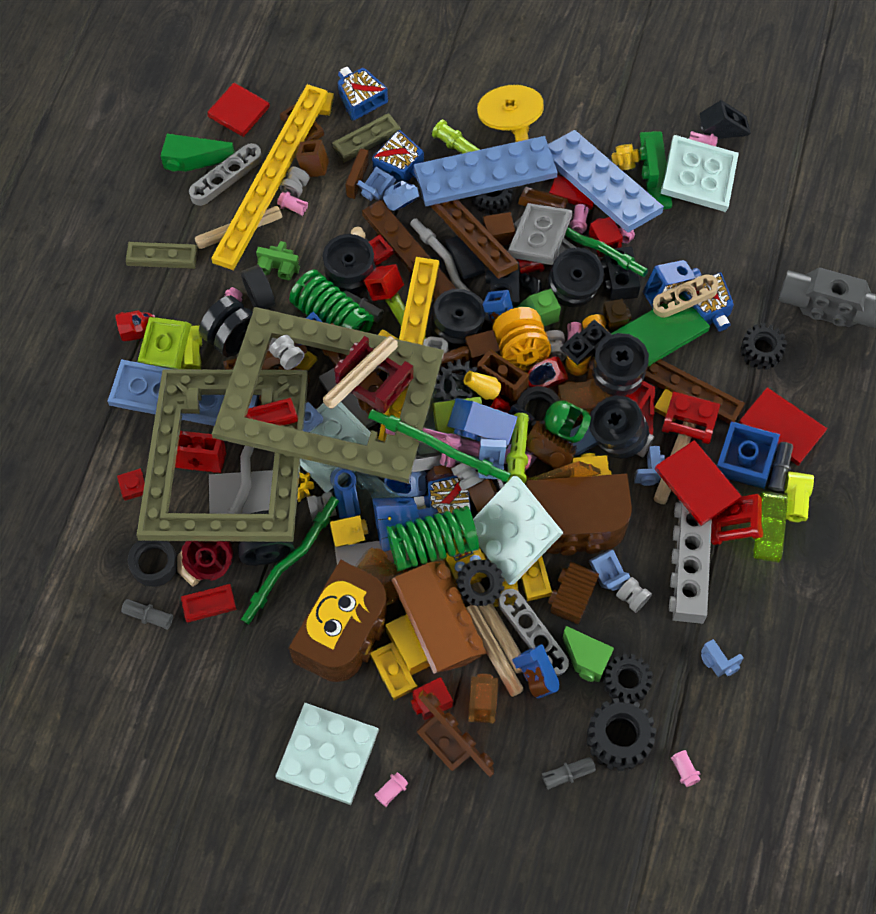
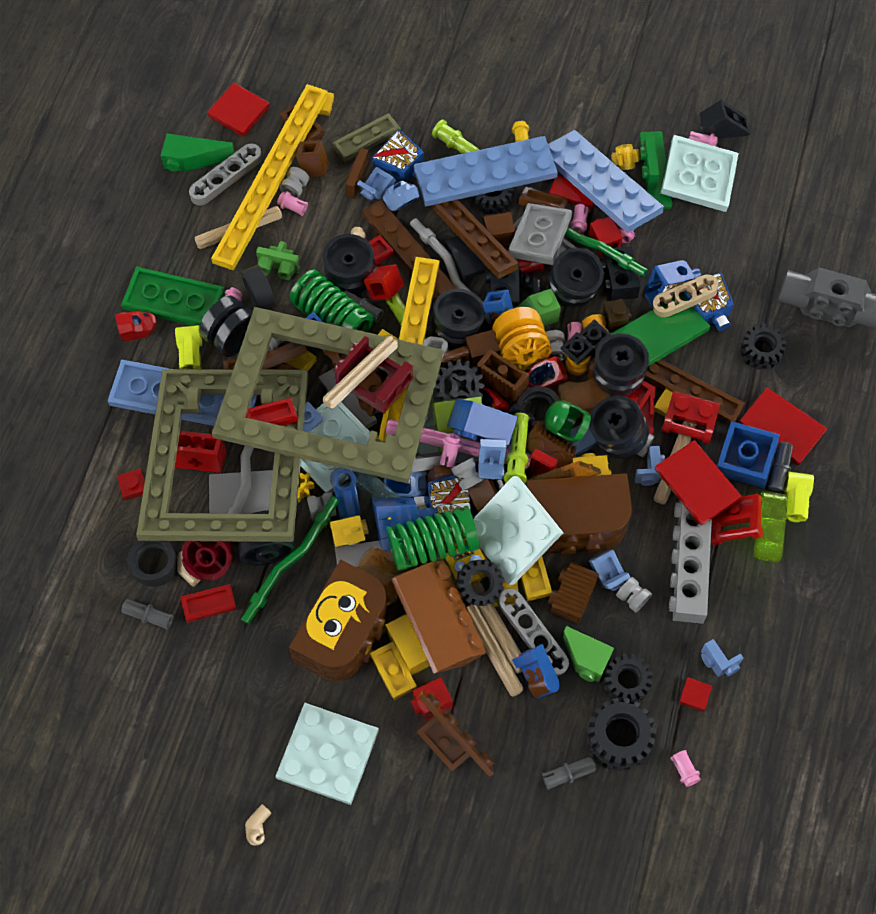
olive tile [125,242,198,269] -> none
lime tile [137,317,192,369] -> none
light grey wheel [269,335,304,370] -> none
torso [338,67,388,121] -> none
green bar [368,409,511,483] -> none
bright pink pin [374,772,408,807] -> none
yellow cone [463,371,501,400] -> none
clear orange brick [469,674,498,723] -> none
yellow piece [477,85,544,130] -> none
none -> green tile [121,266,225,326]
none -> tan arm [245,804,271,846]
none -> red tile [529,448,557,480]
none -> red tile [679,677,712,712]

